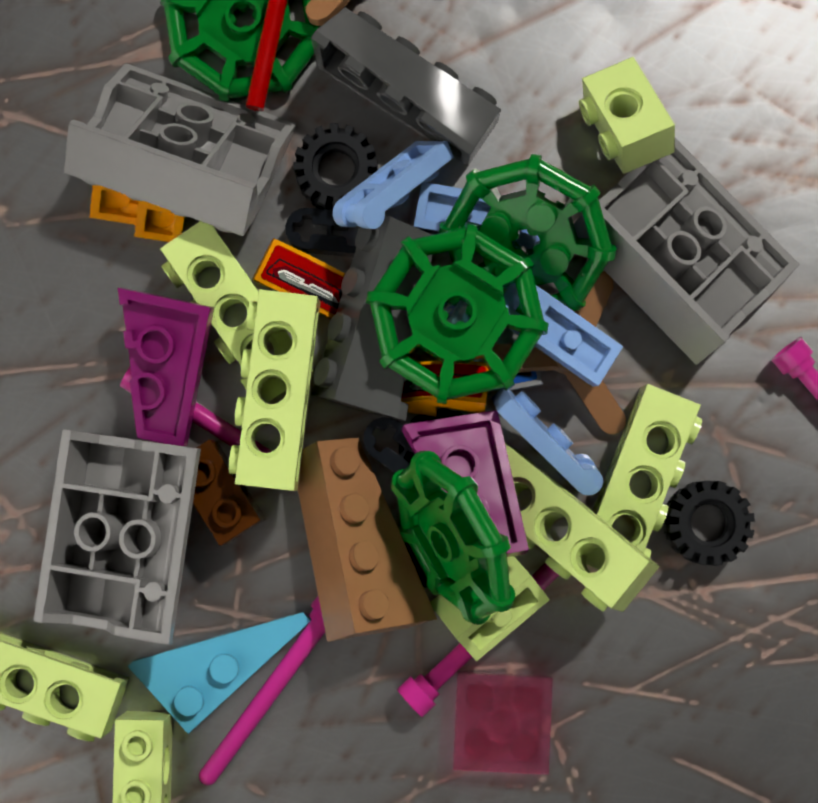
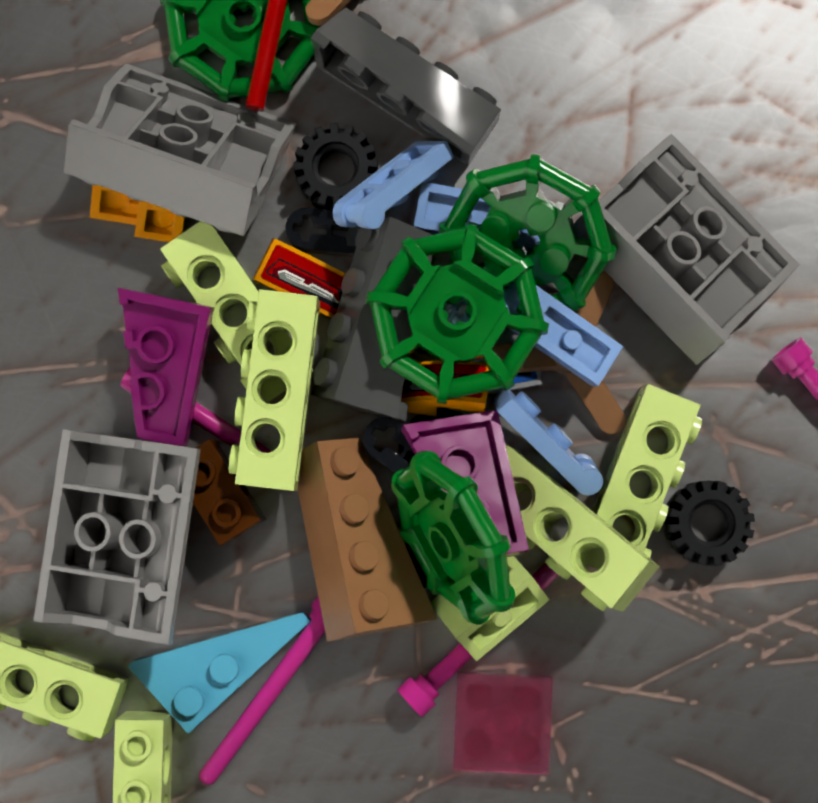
yellowish green brick [579,57,675,174] -> none

